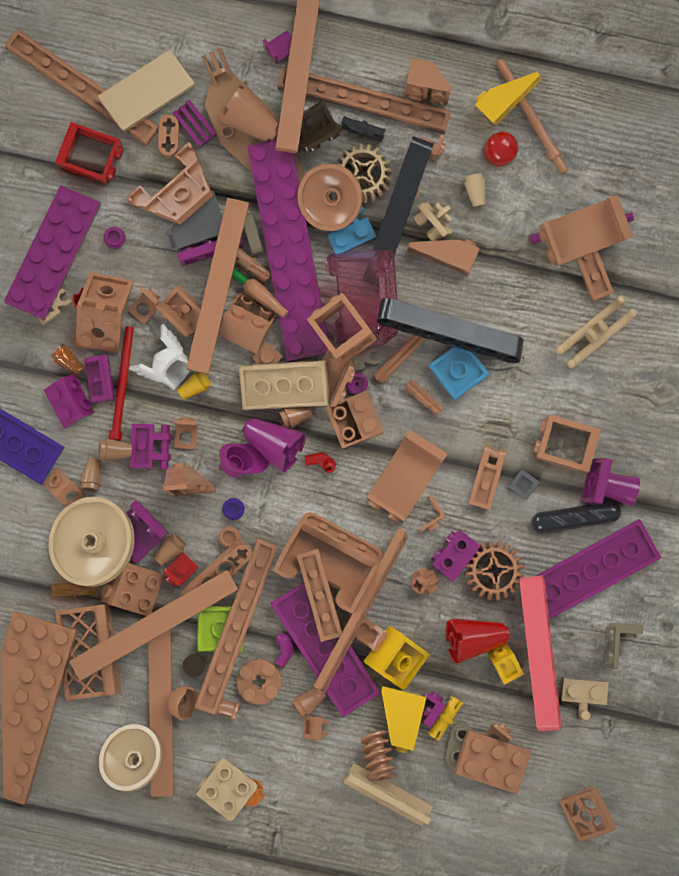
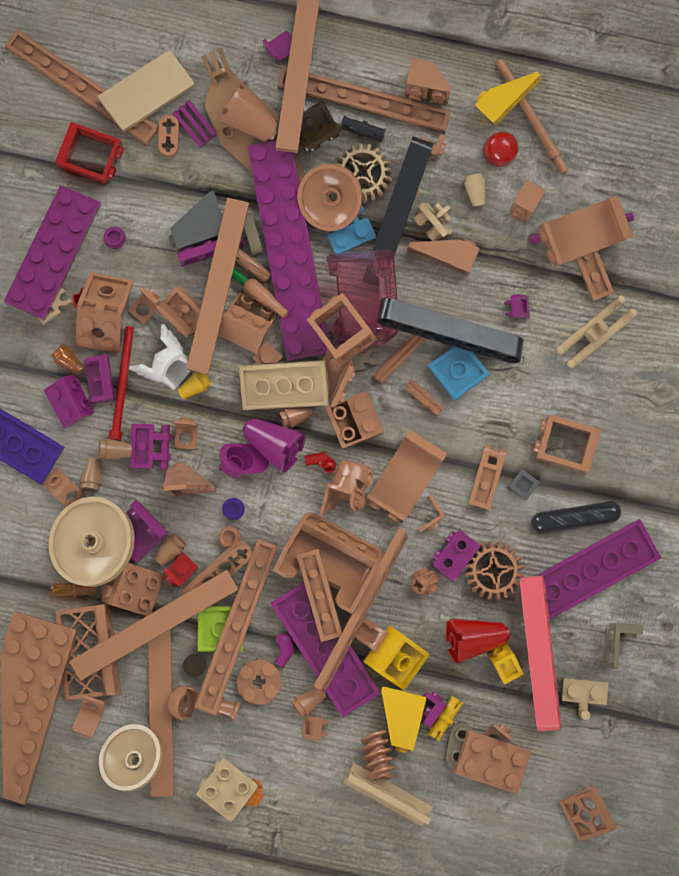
nougat wing [125,142,213,225] -> none
magenta tile [346,373,368,395] -> none
magenta plant [580,458,640,507] -> none
none -> nougat bracket [72,695,105,738]
none -> nougat helmet [319,460,374,515]
none -> magenta tile [504,294,530,319]
none -> nougat brick [509,179,546,222]

